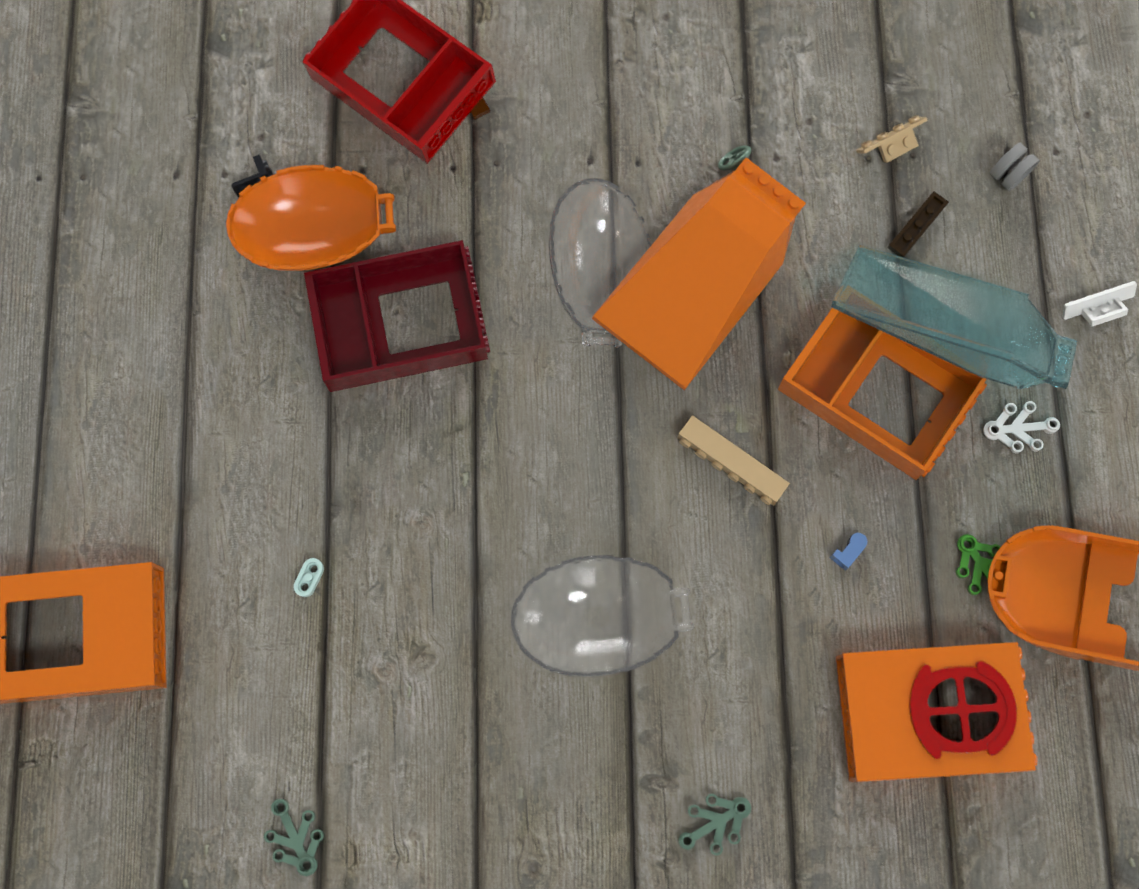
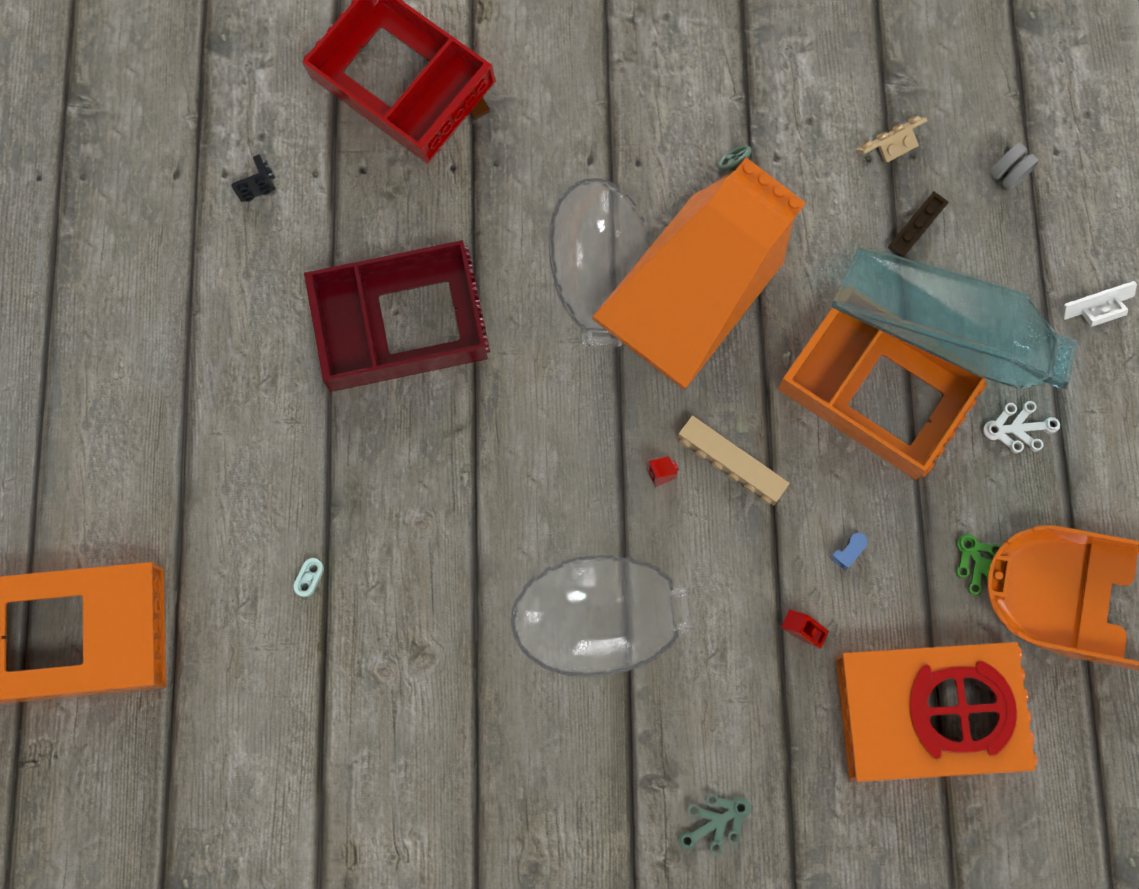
orange windscreen [226,165,396,271] -> none
sand green plant [264,799,324,876] -> none
none -> red slope [647,456,679,488]
none -> red slope [781,609,829,649]

